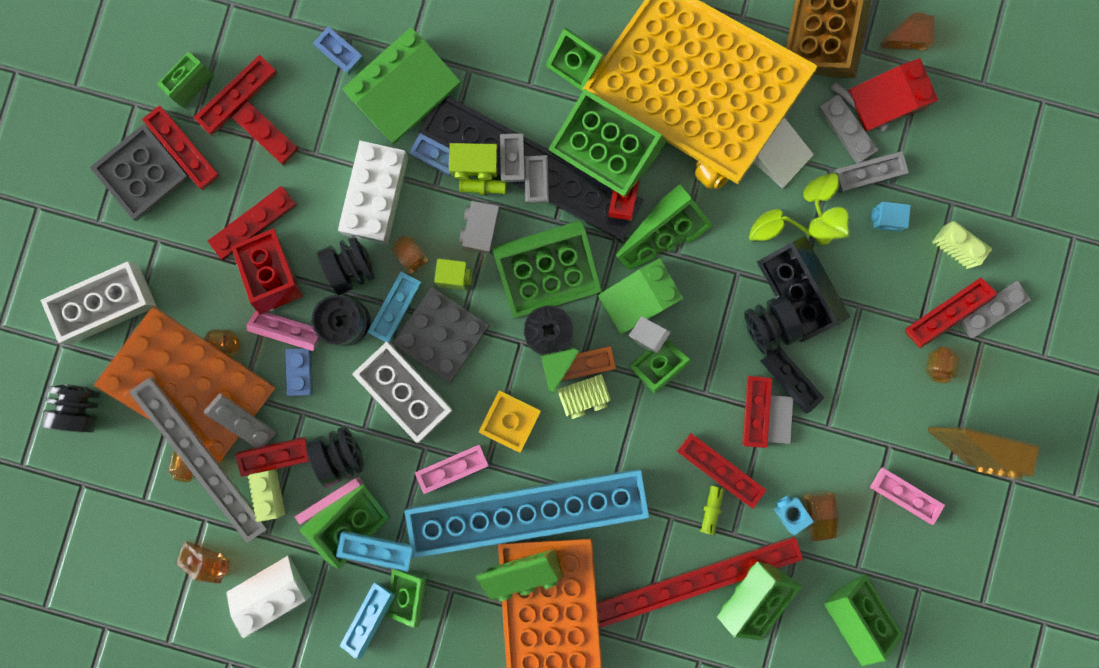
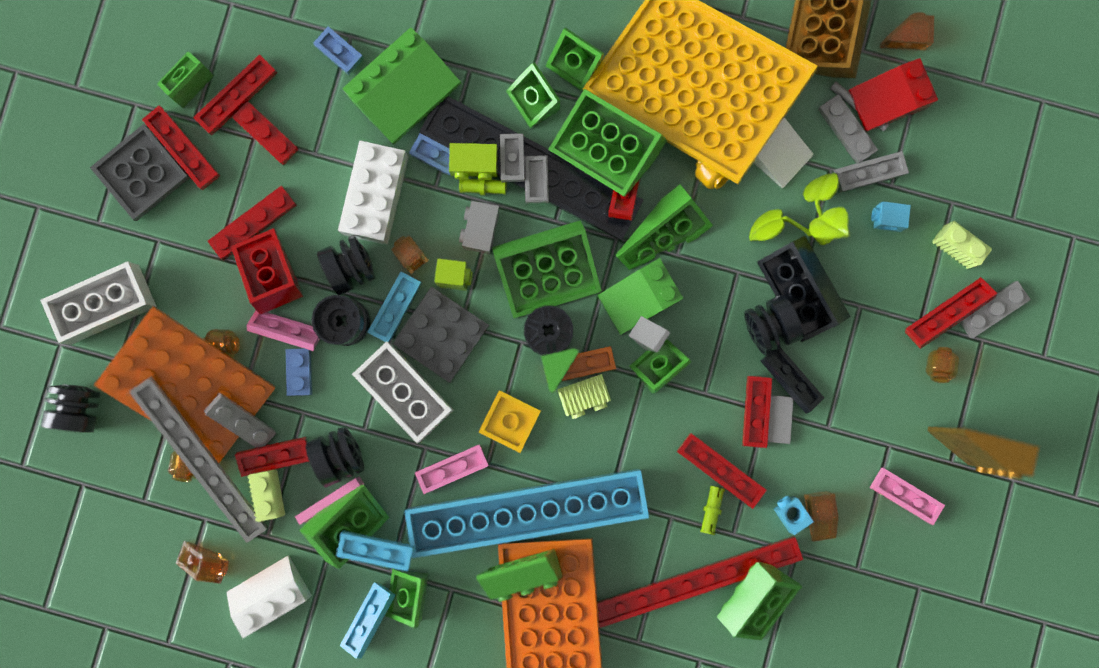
bright green slope [824,574,903,666] -> none
none -> bright green slope [506,62,560,128]

